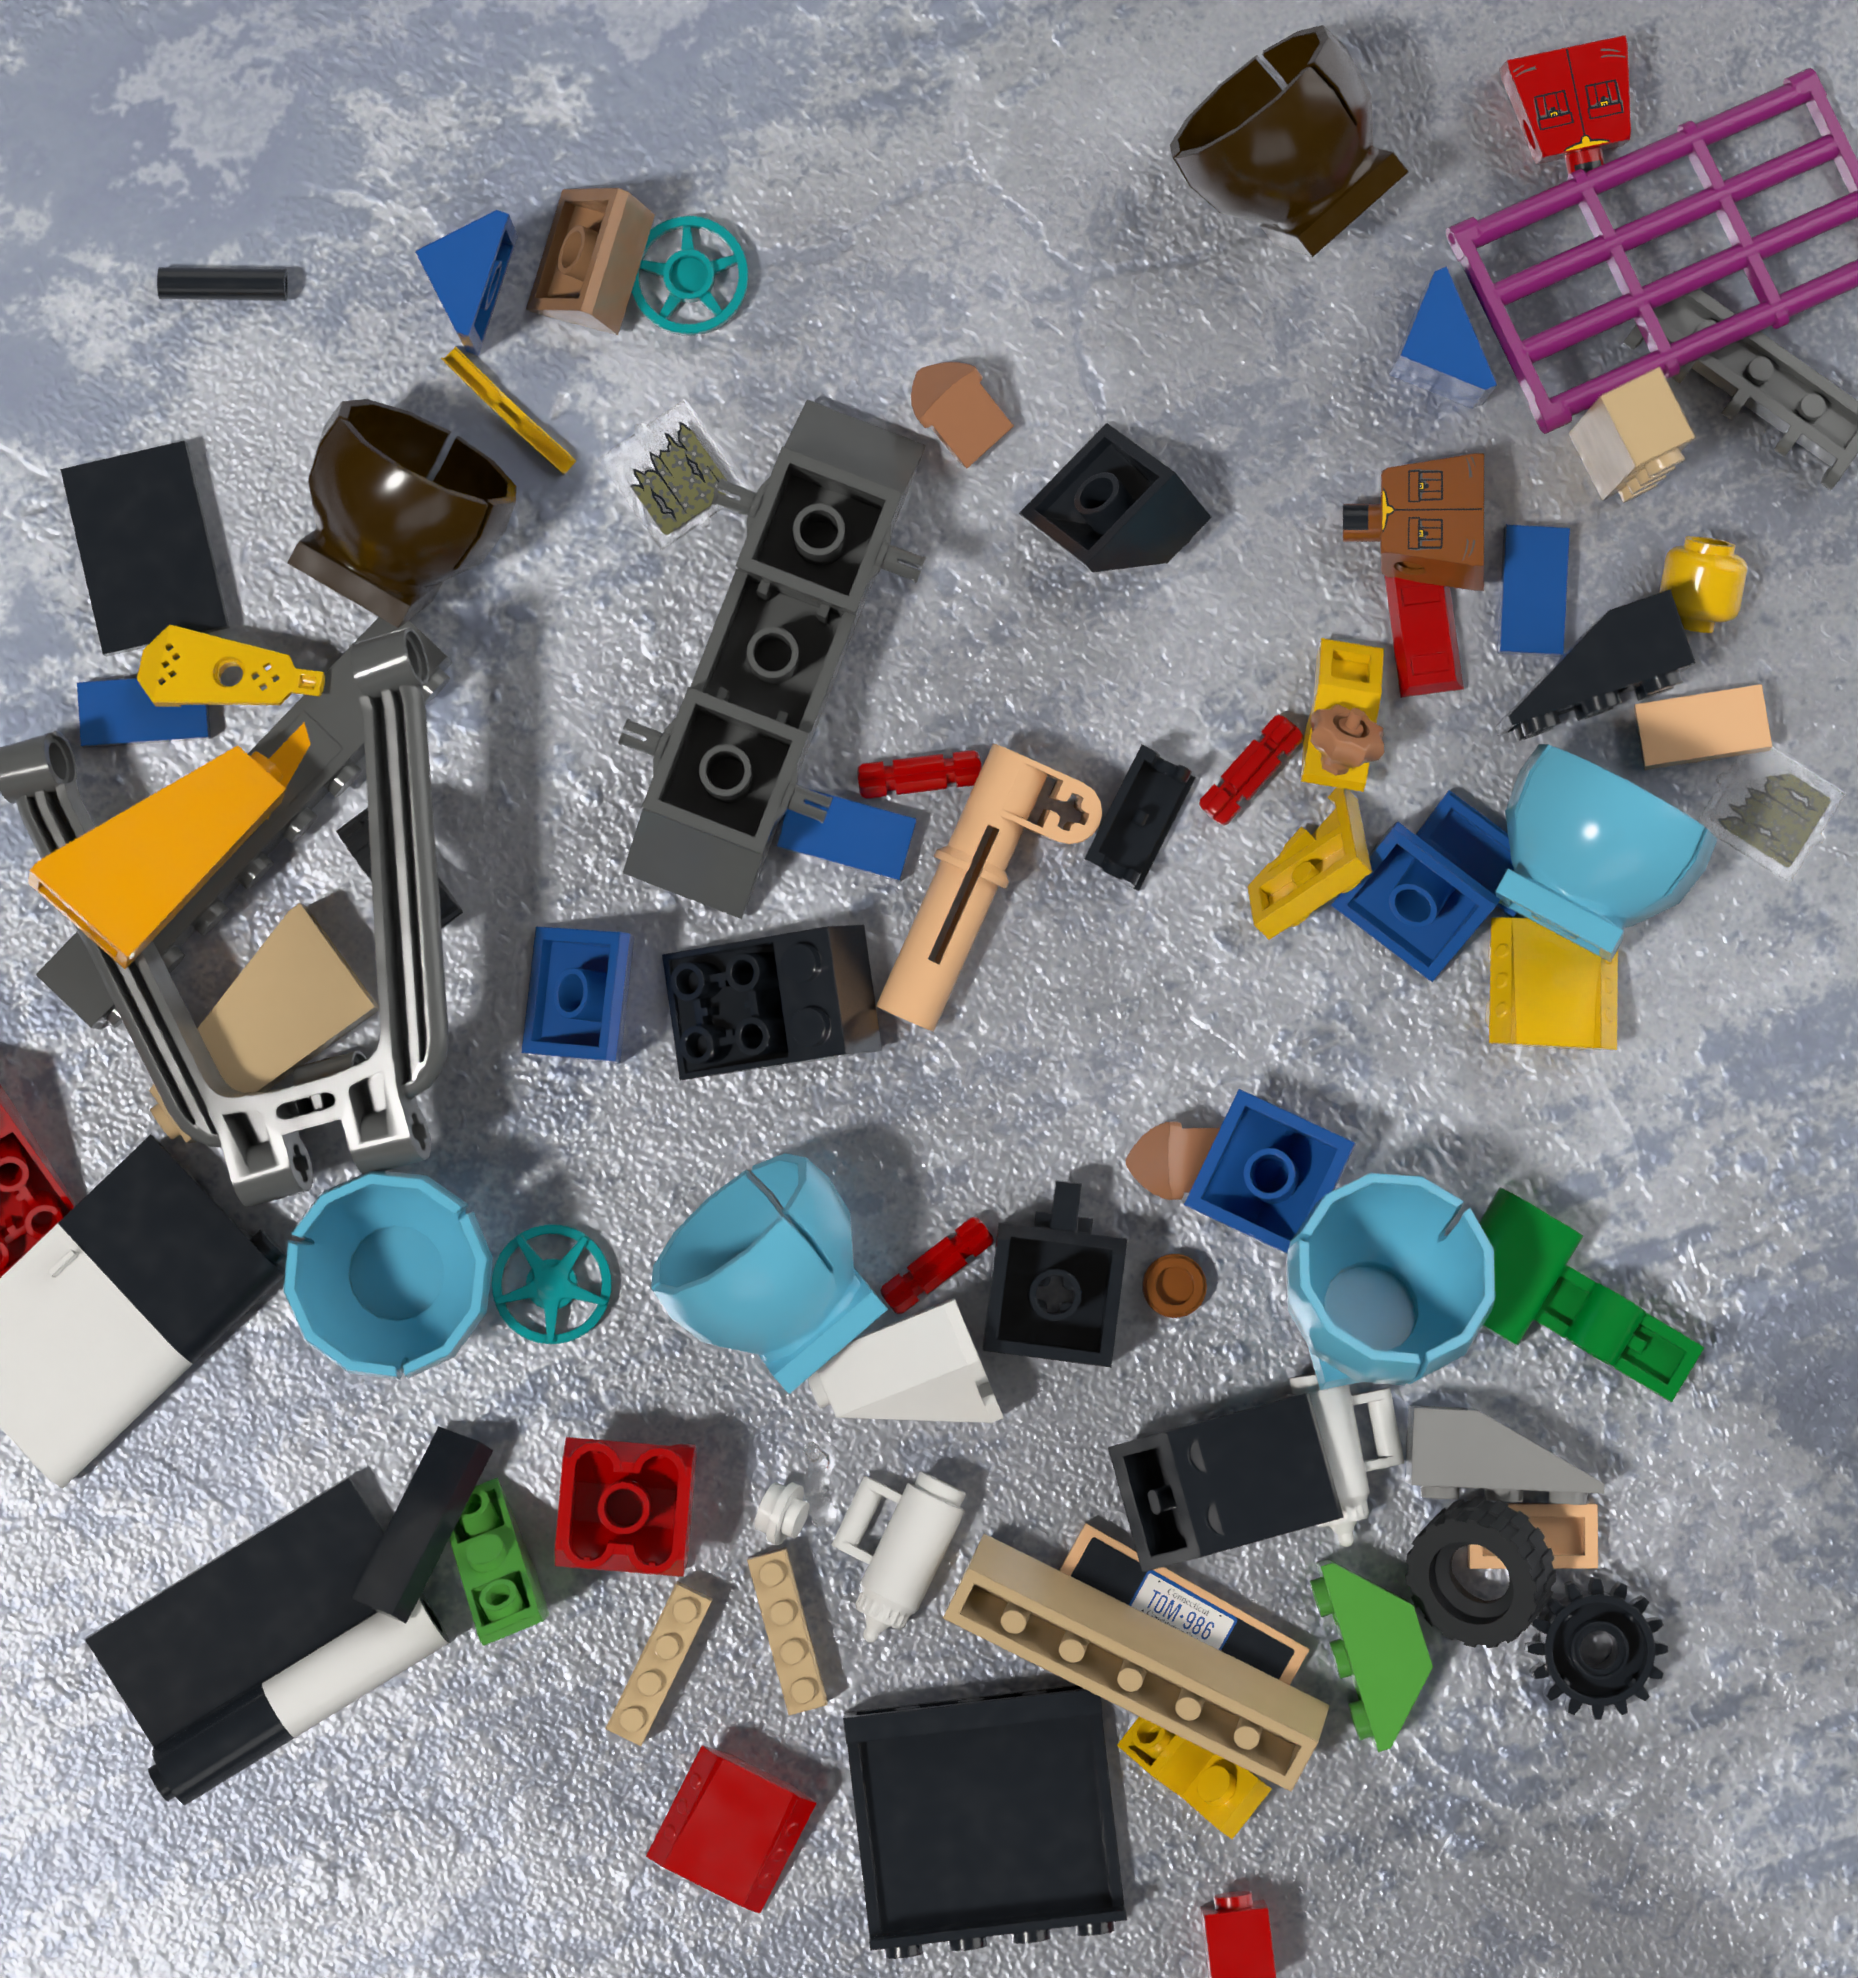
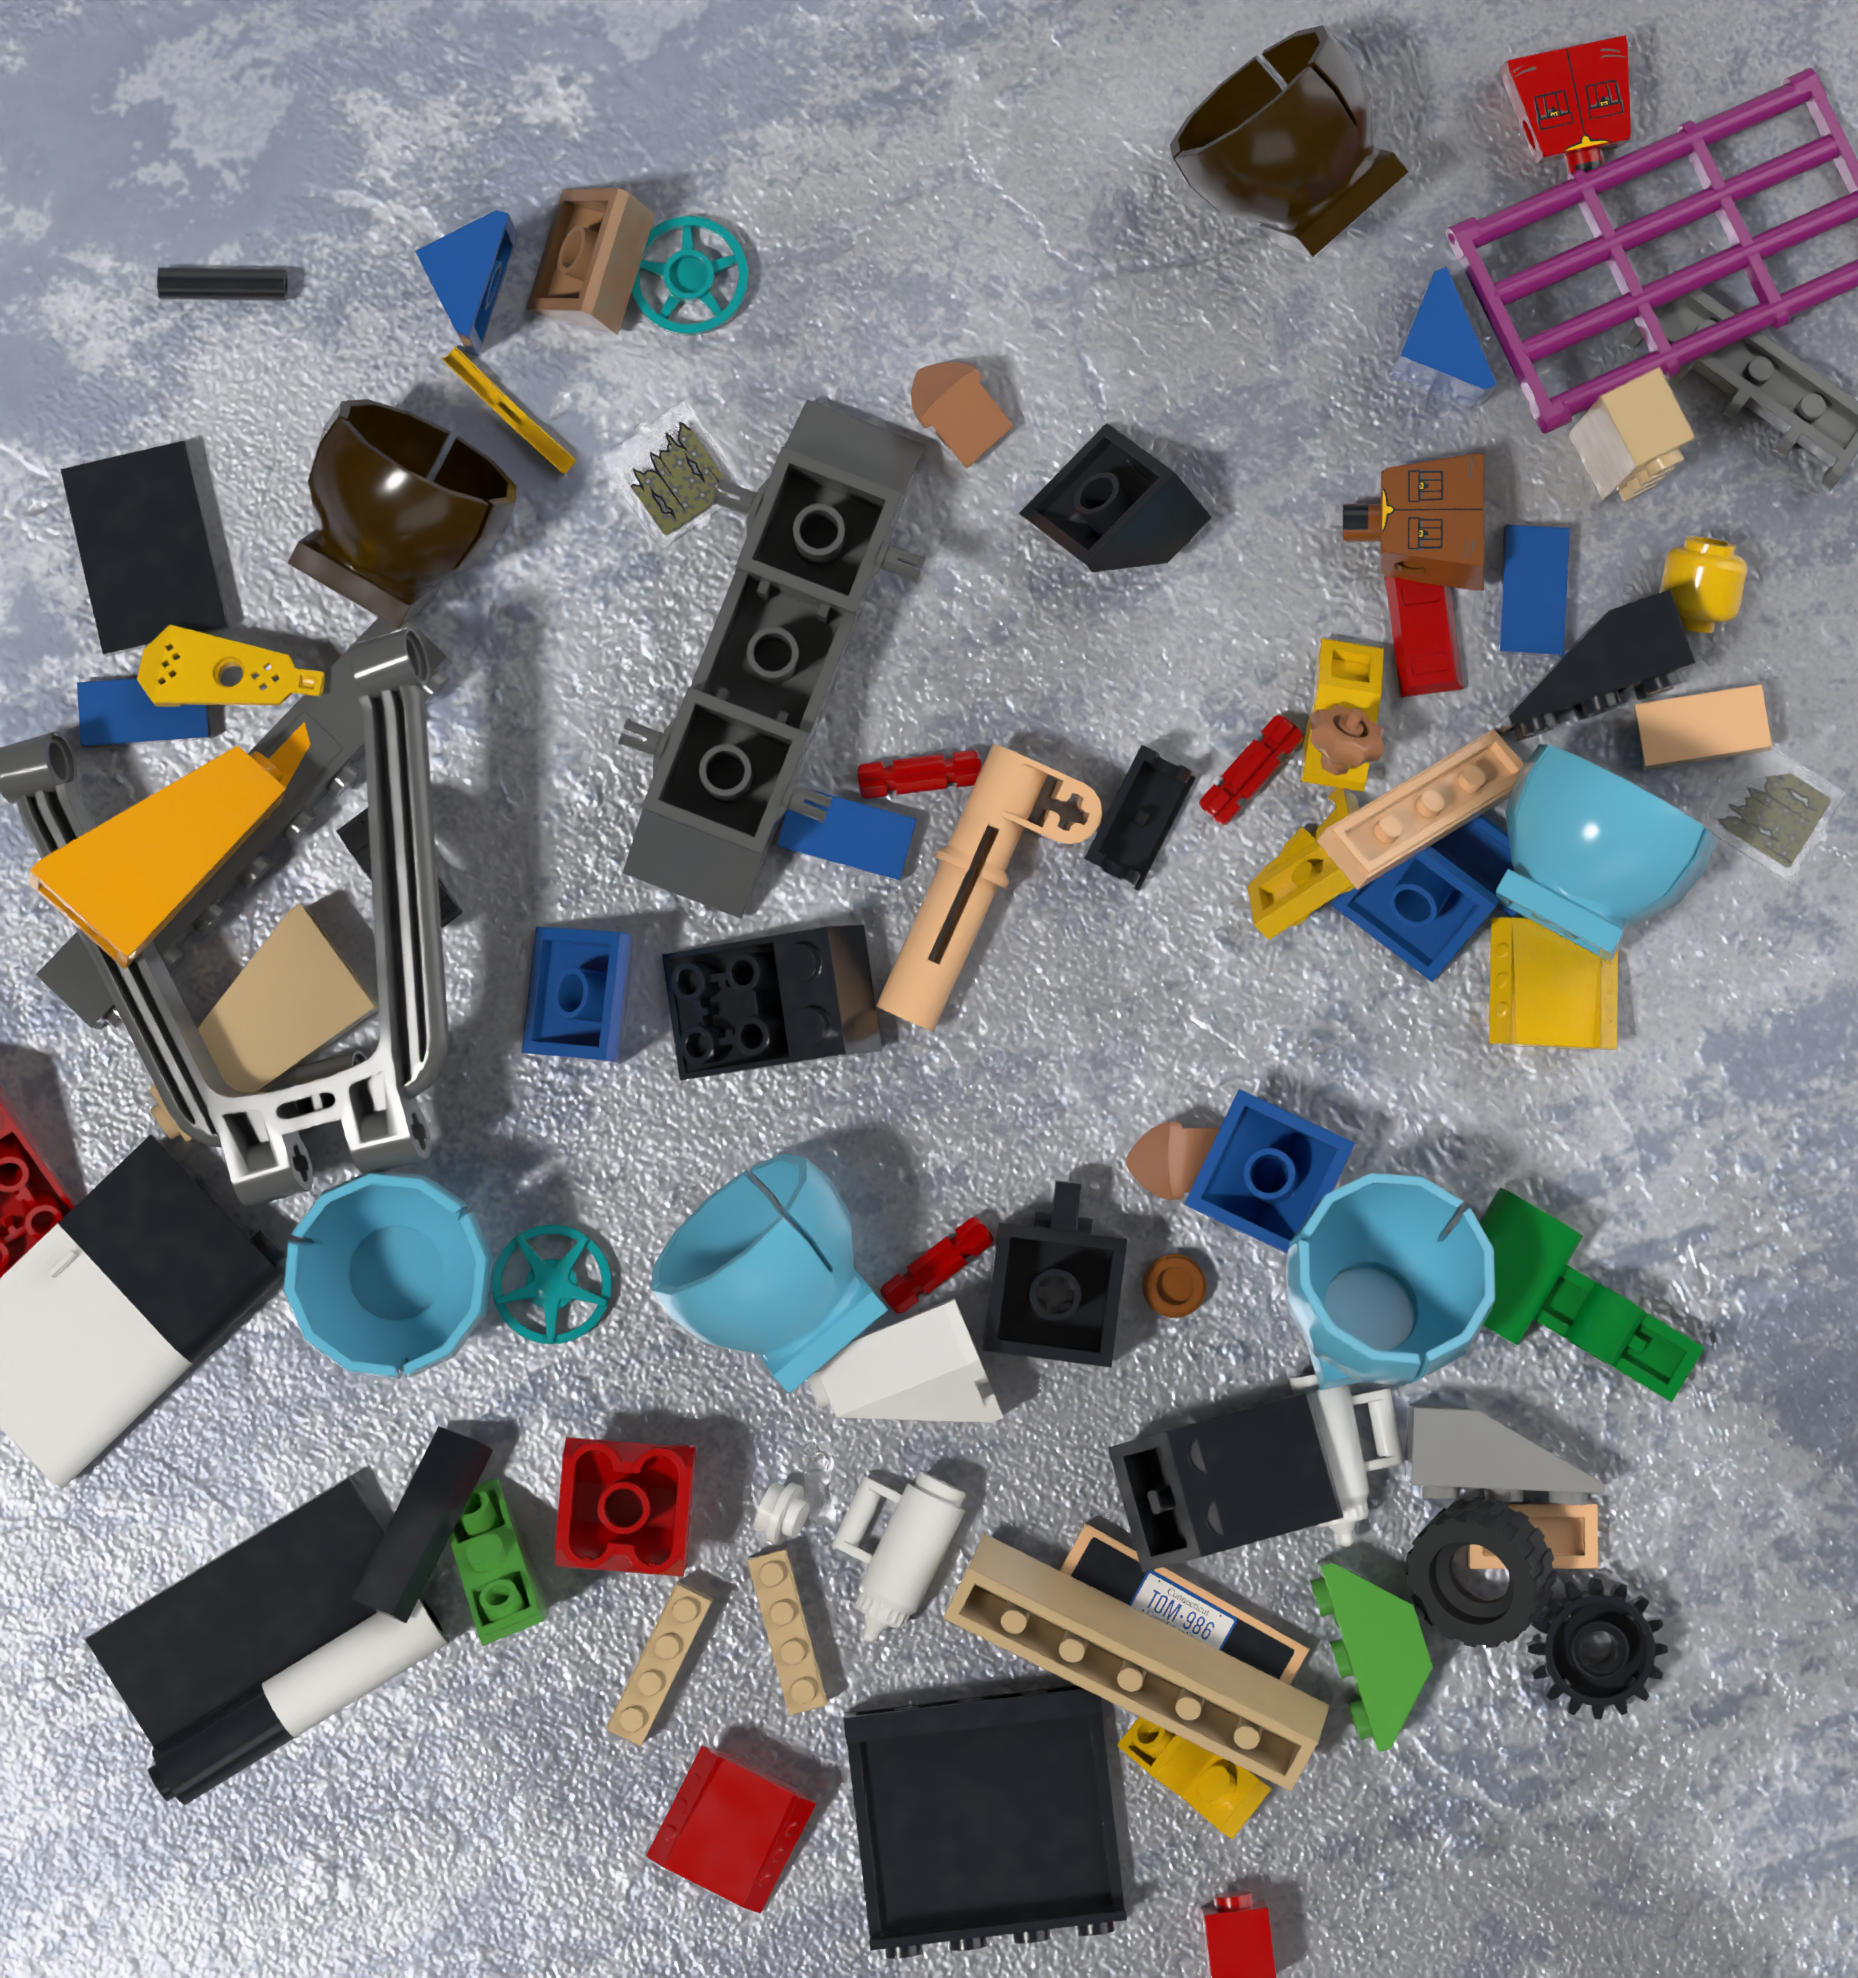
none -> light nougat tile [1317,729,1524,890]

